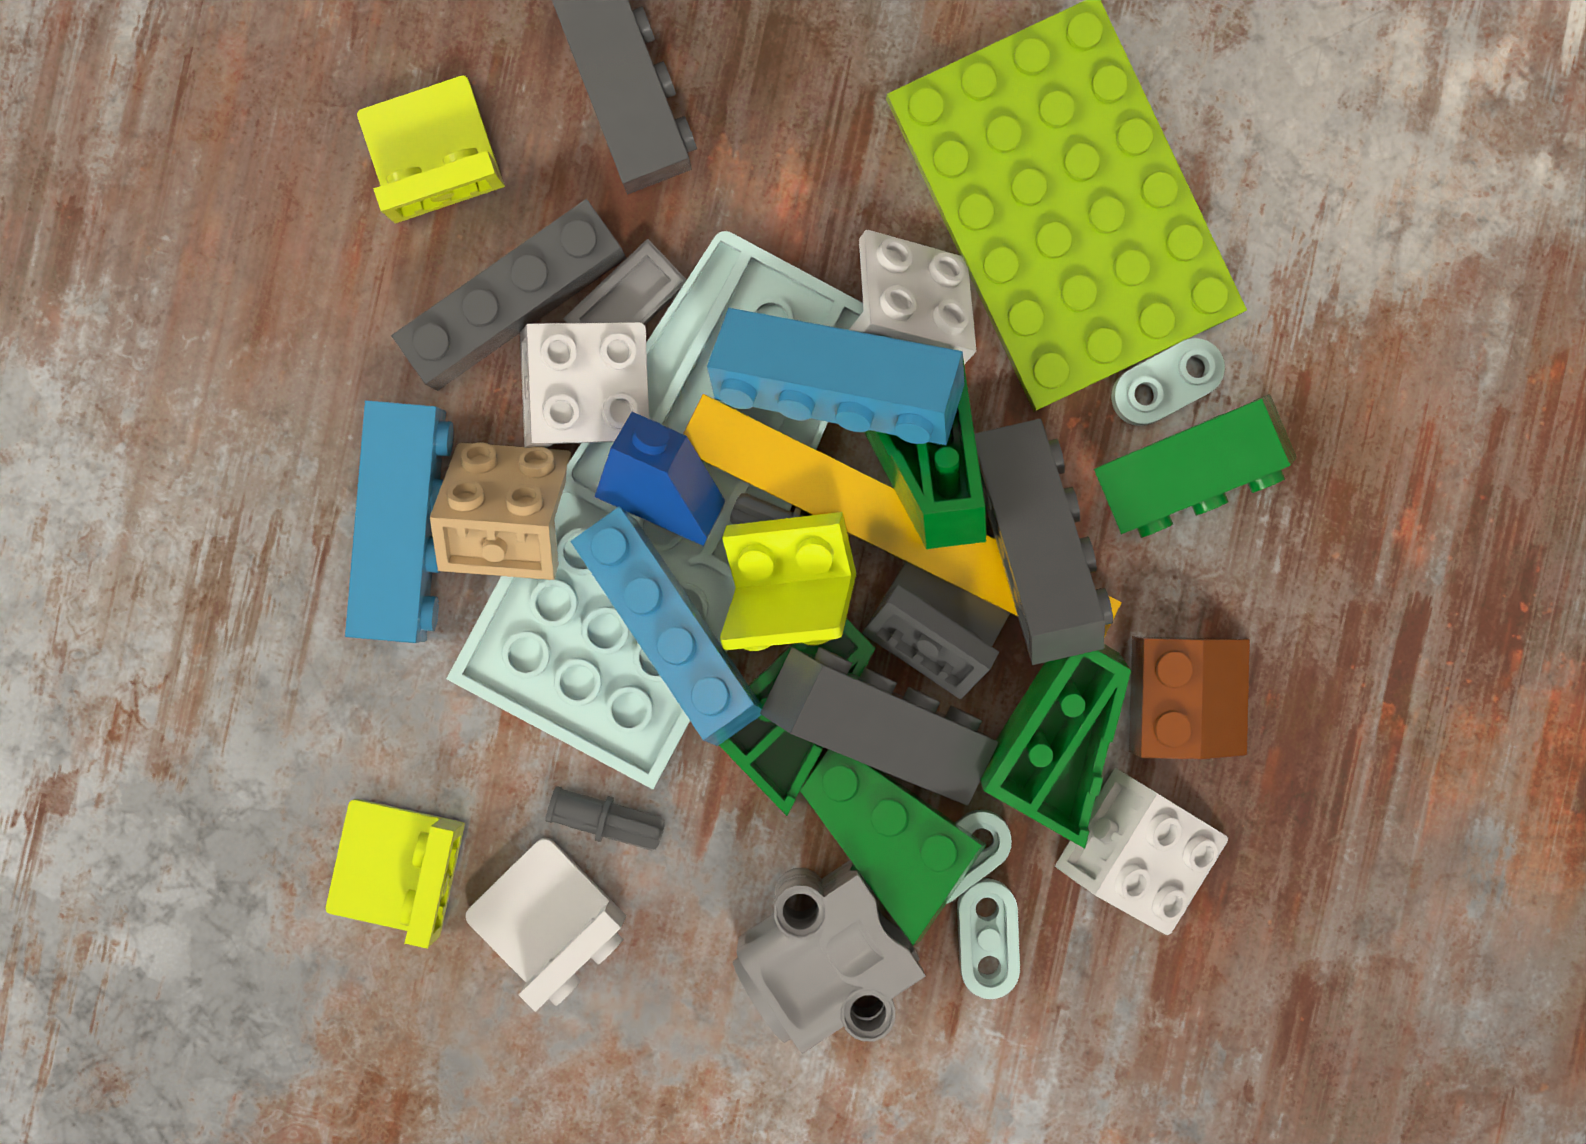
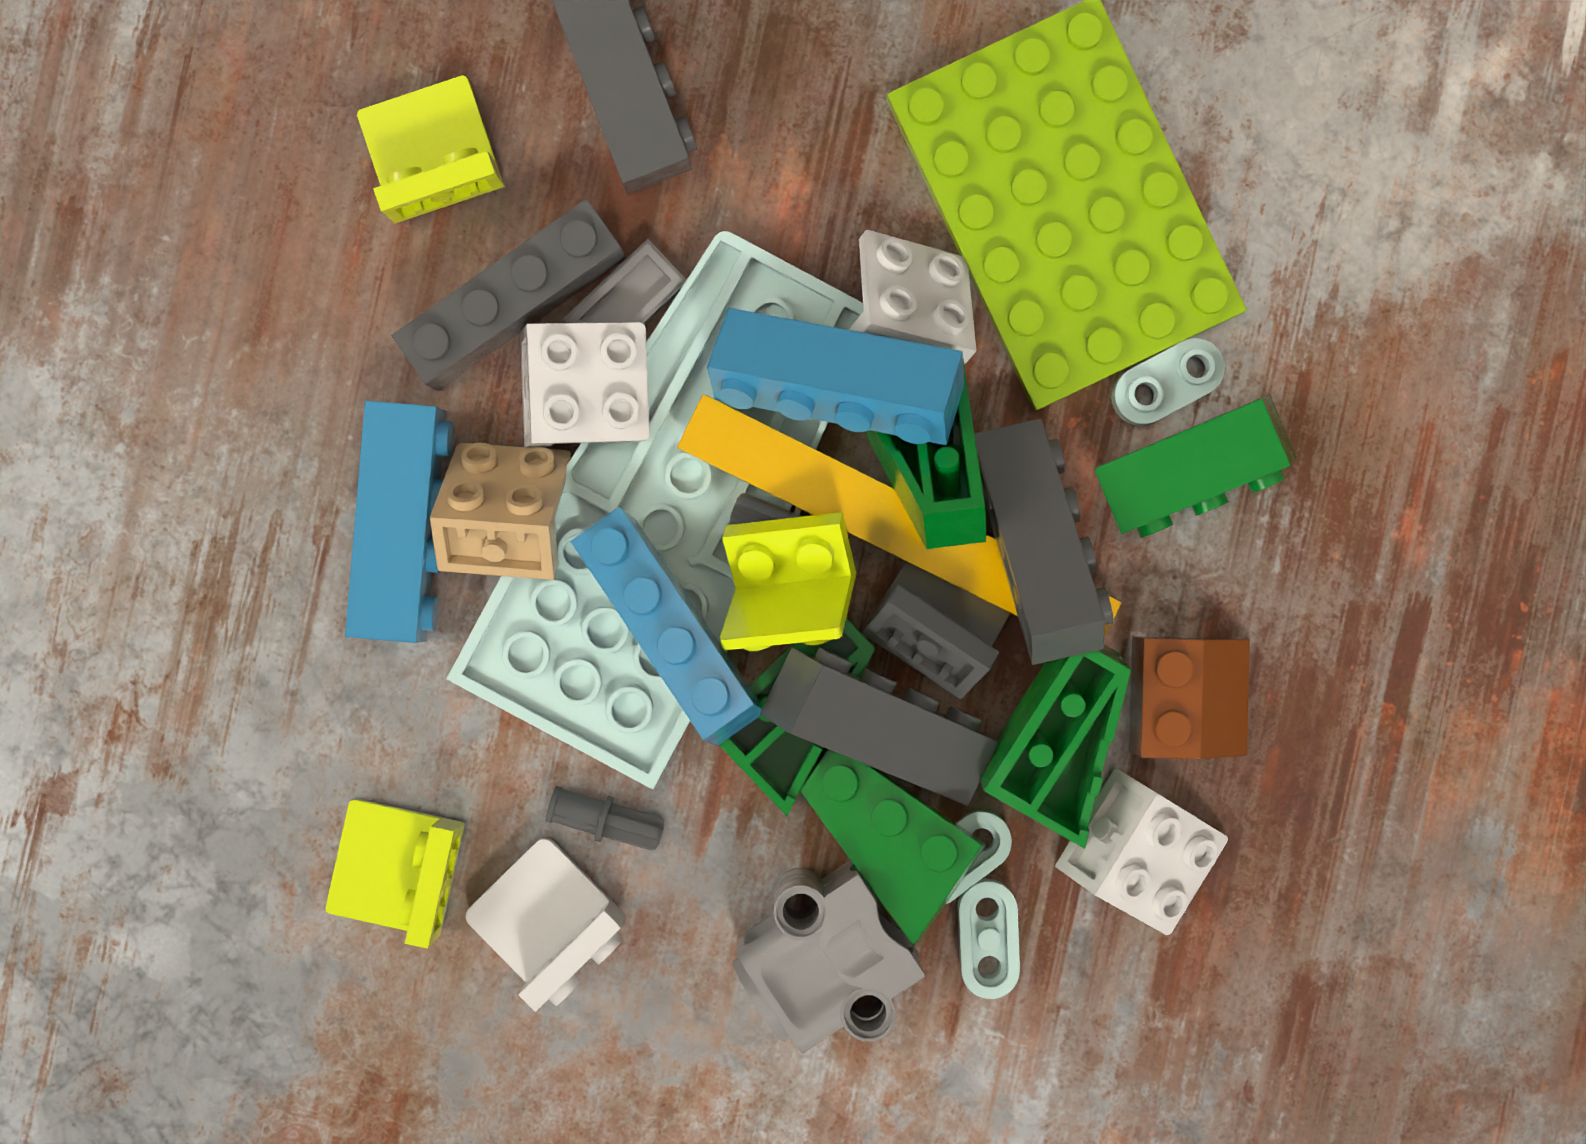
blue slope [594,412,725,546] -> none

